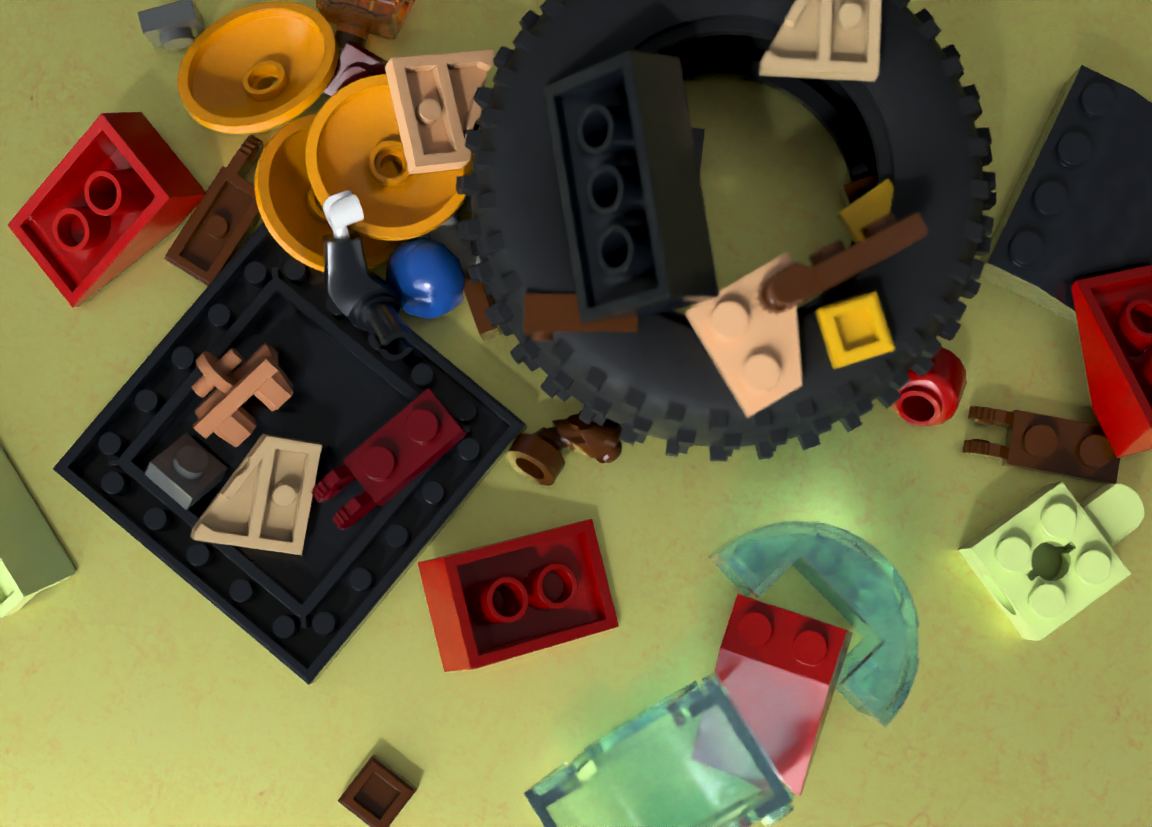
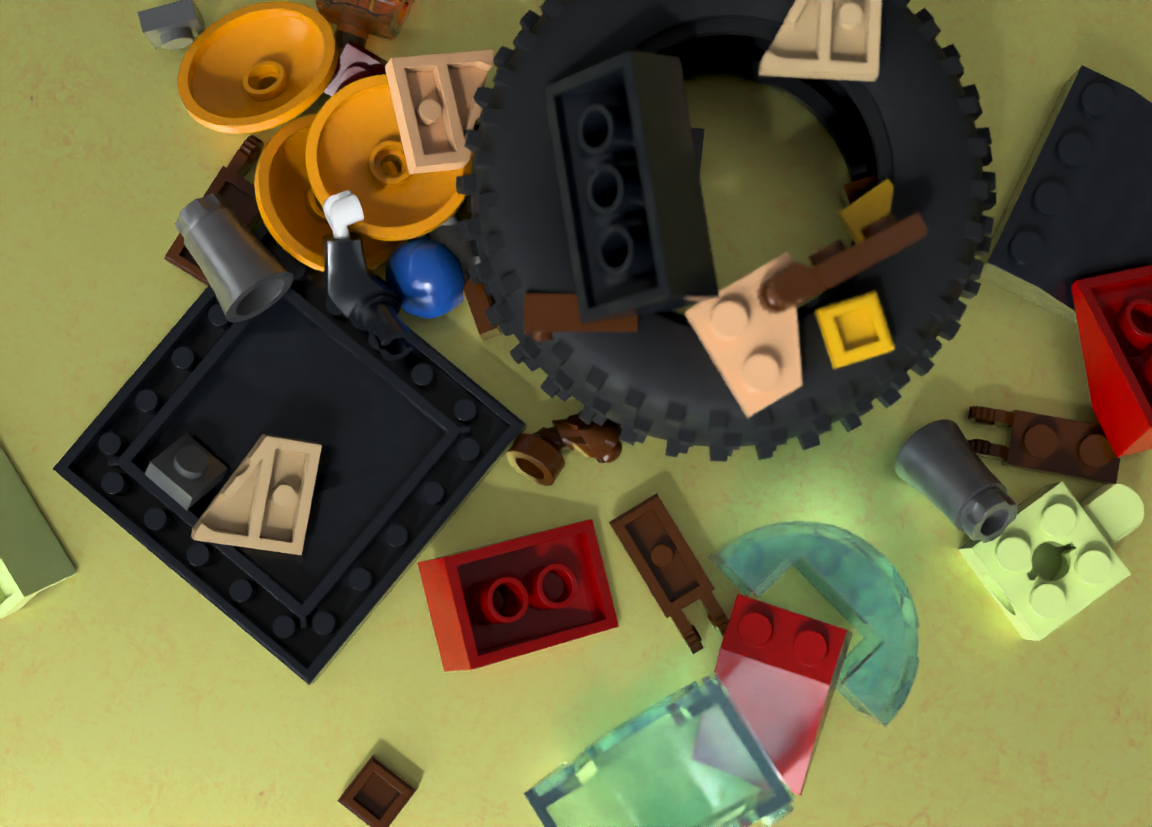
red slope [8,112,206,308] -> none
nougat hips [192,342,294,447] -> none
dark red hinge [311,388,467,530] -> none
red head [891,347,967,427] -> none
none -> flat silver plant [175,193,294,322]
none -> reddish brown hinge [609,493,729,654]
none -> flat silver plant [895,419,1018,543]

